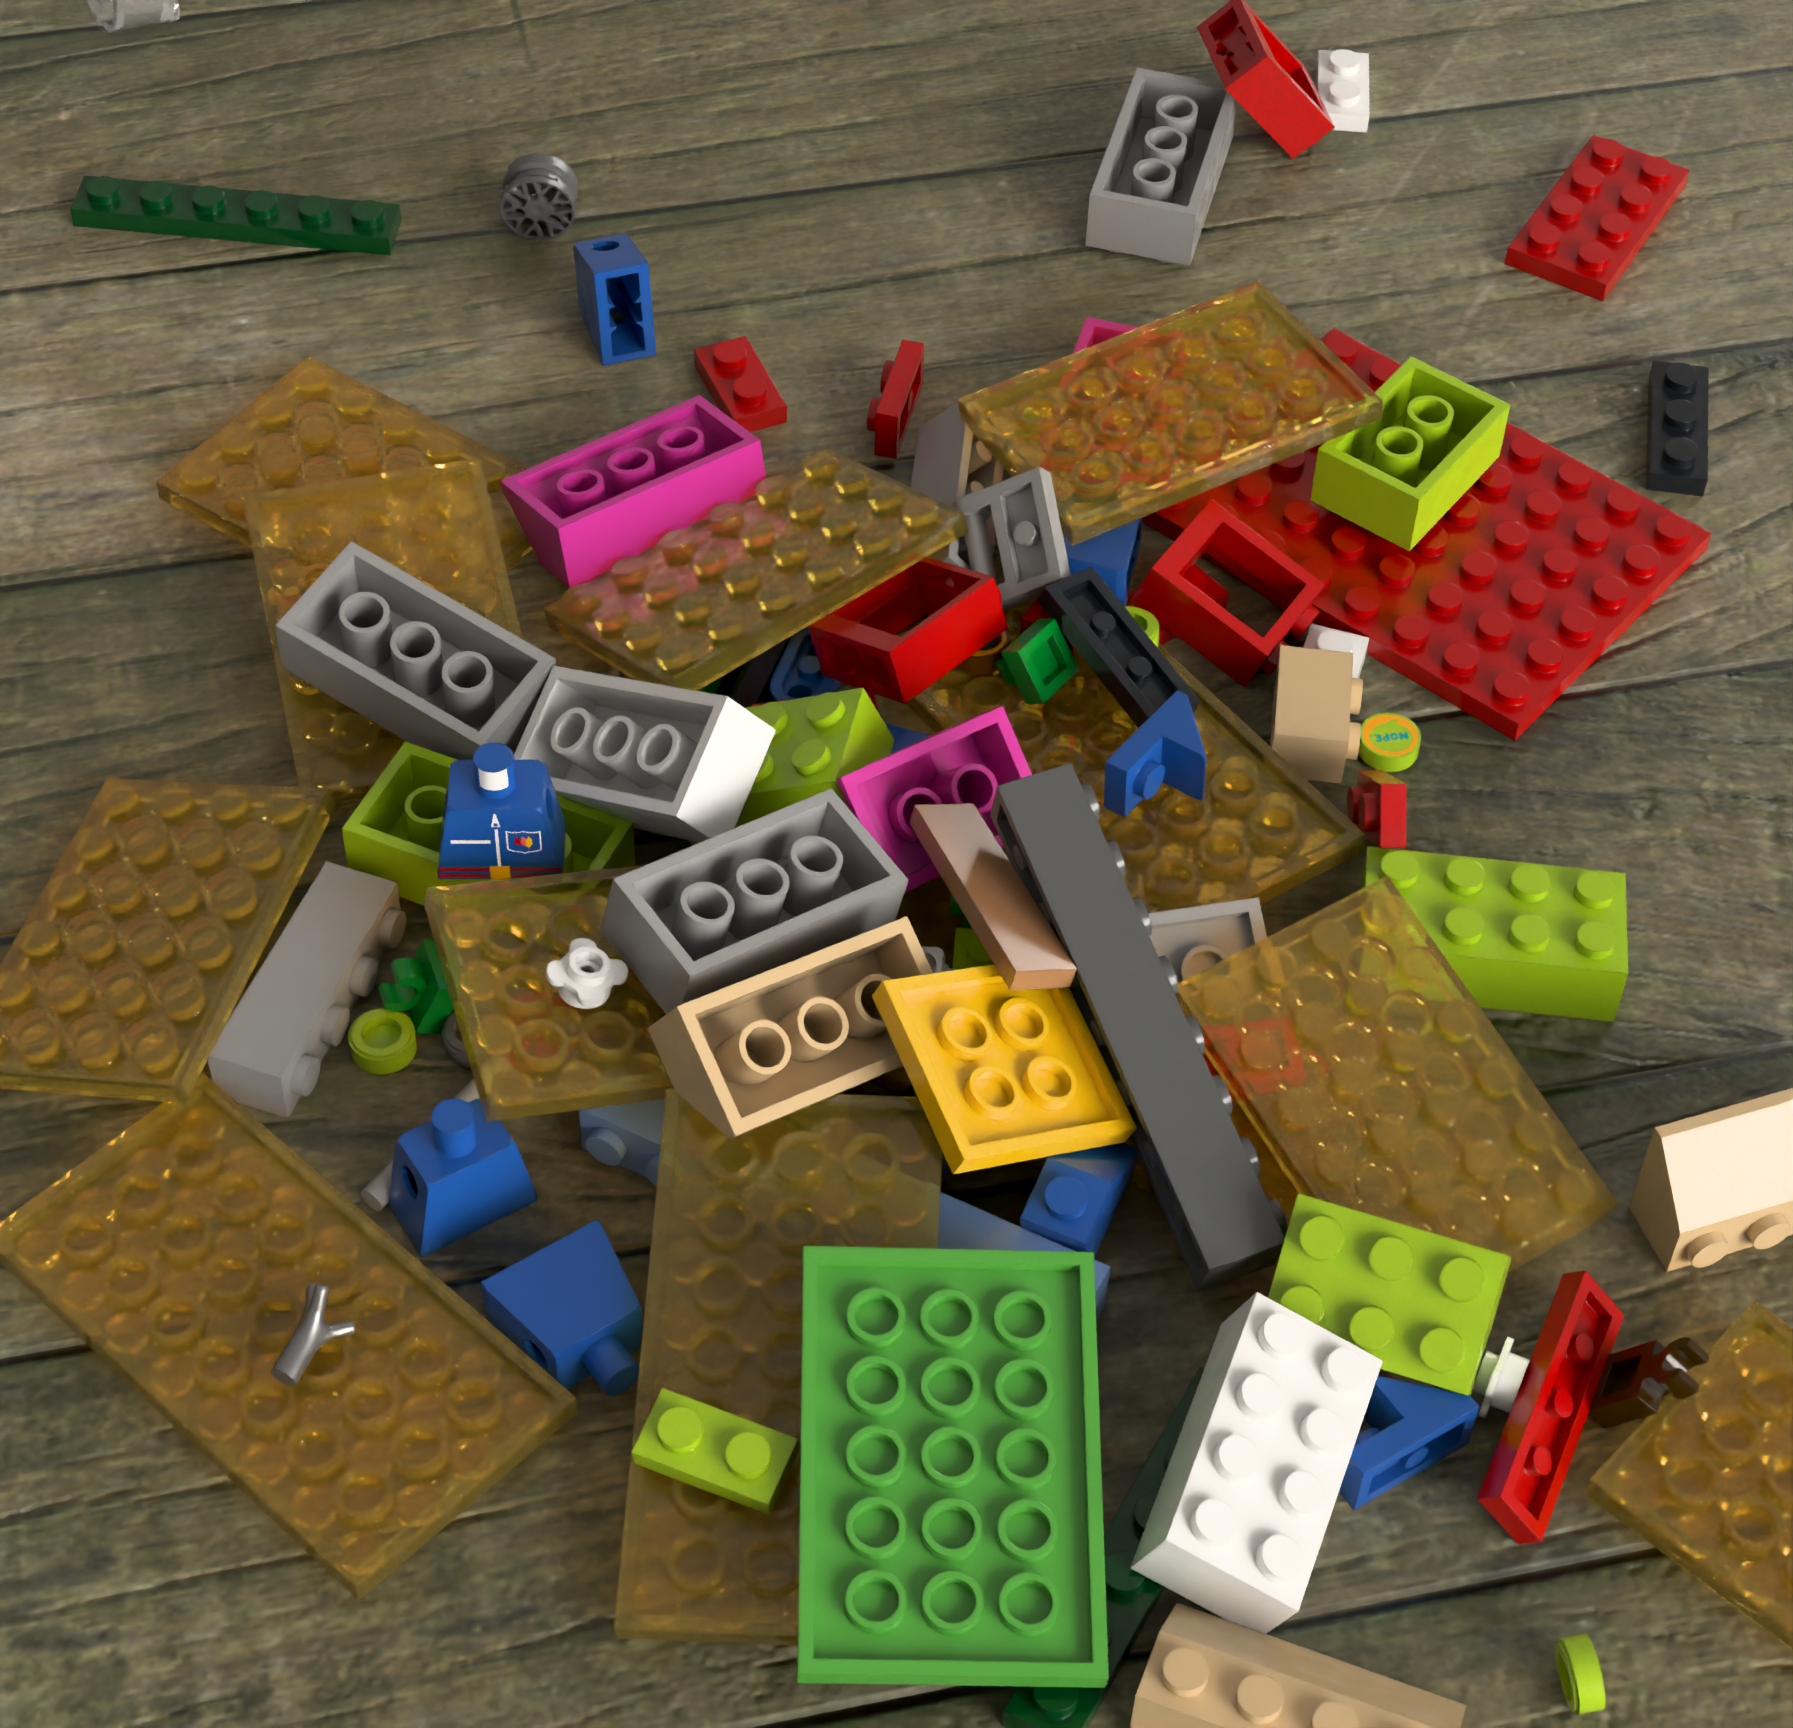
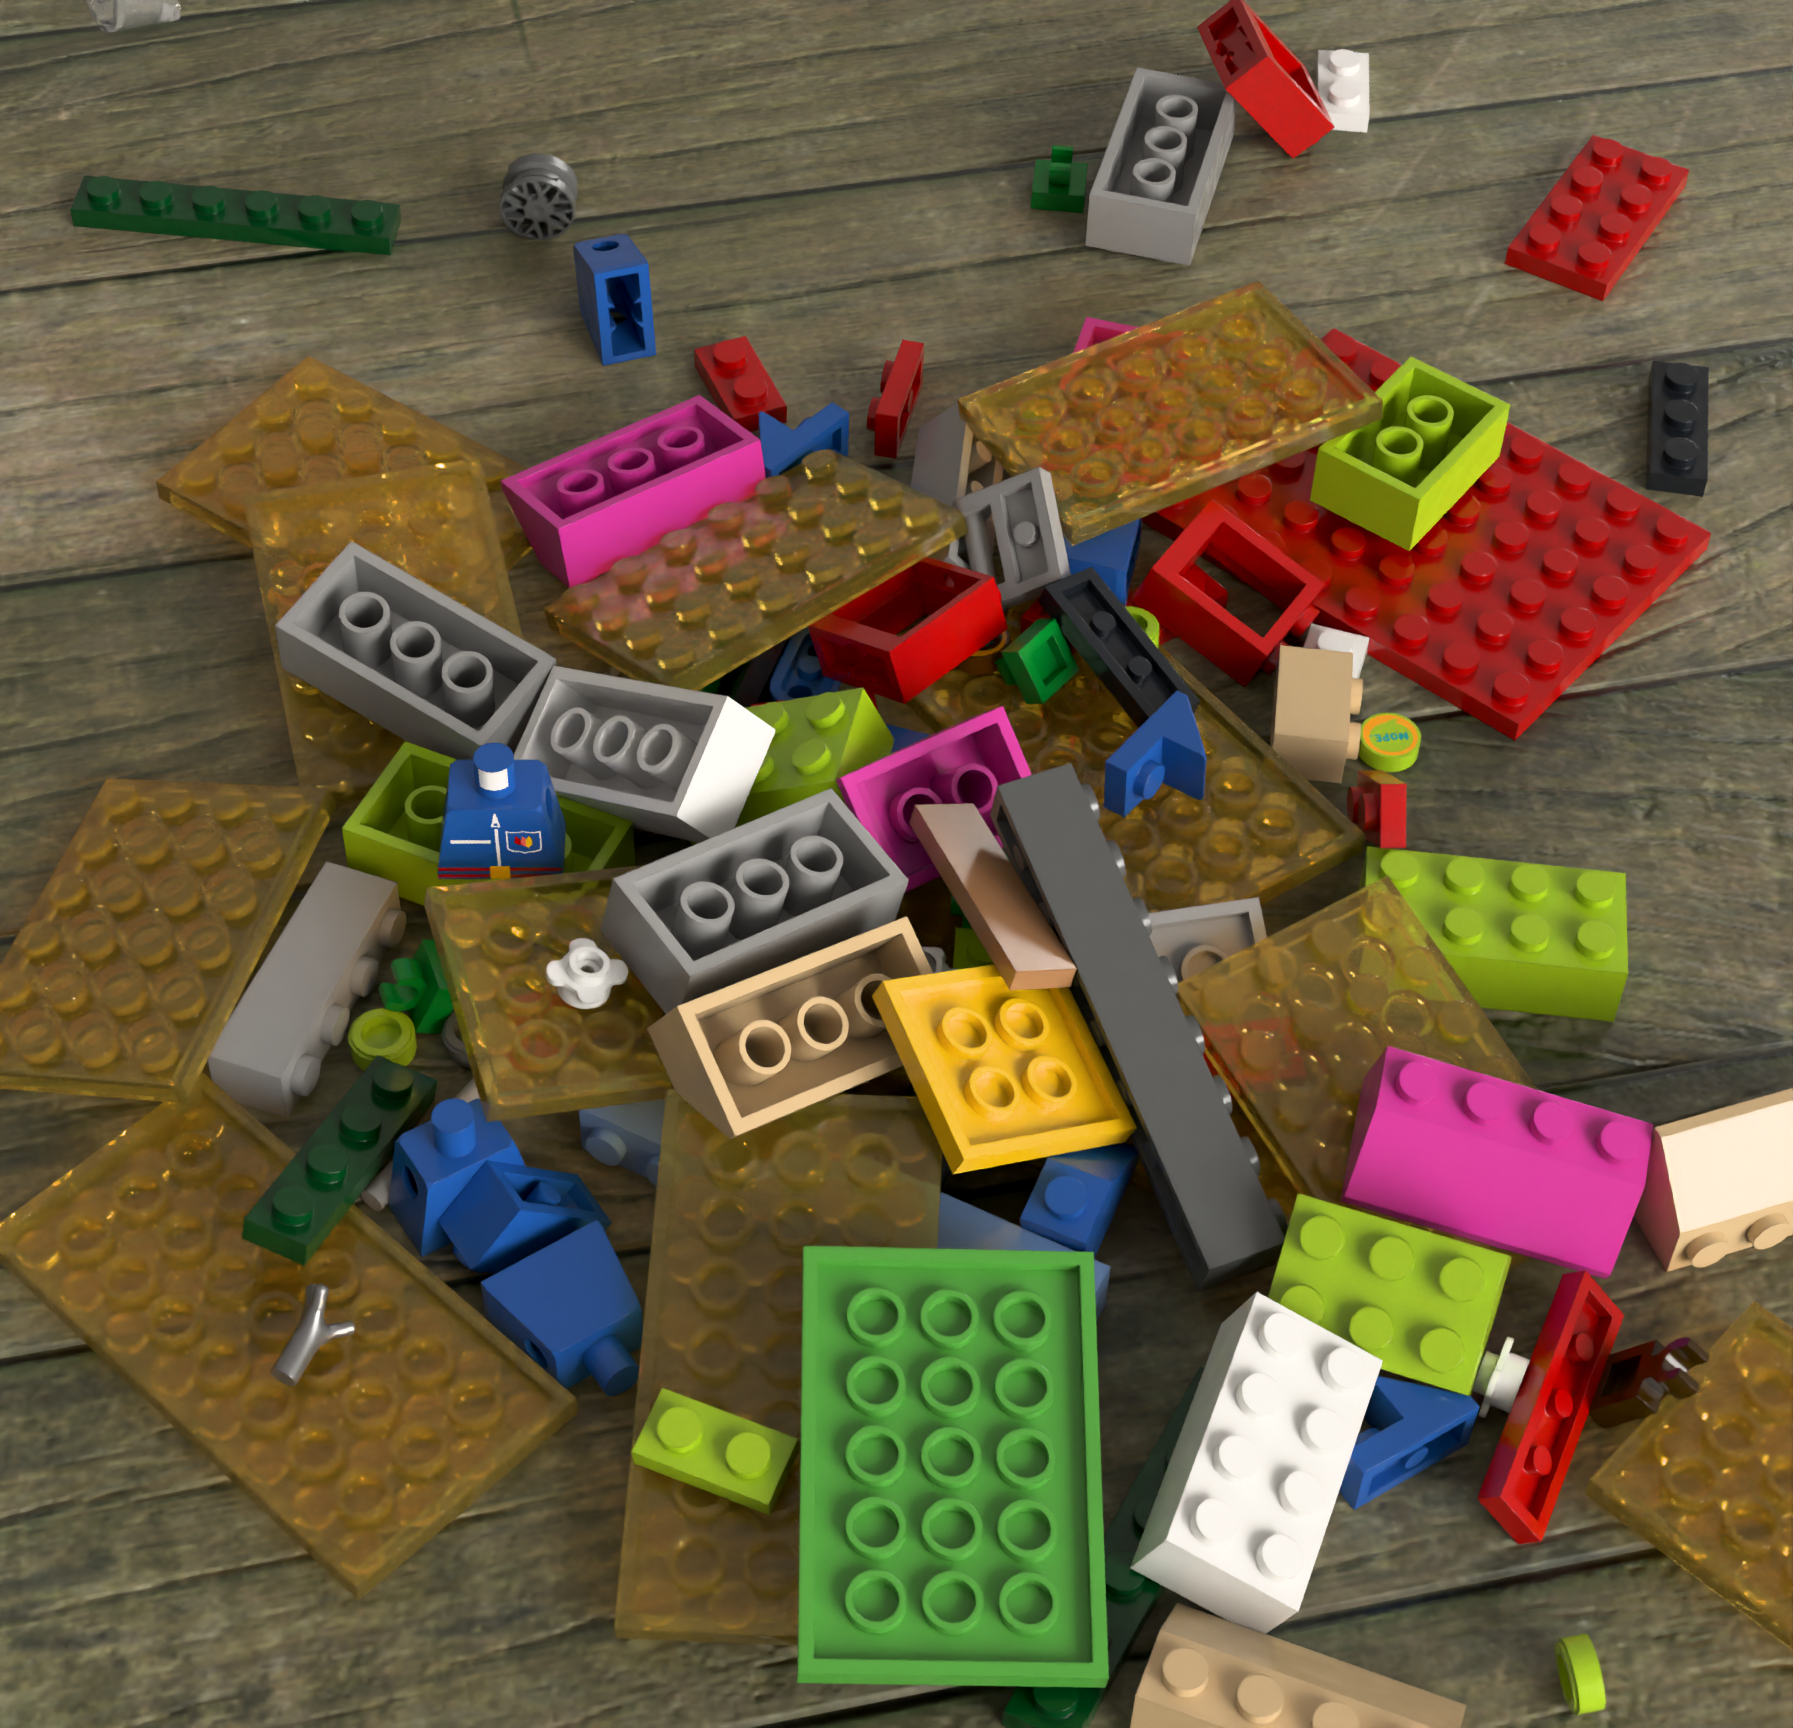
none -> dark green plate [242,1055,438,1266]
none -> blue slope [438,1160,612,1273]
none -> blue slope [759,402,849,512]
none -> green tile [1031,145,1088,213]
none -> dark pink slope [1340,1046,1654,1279]

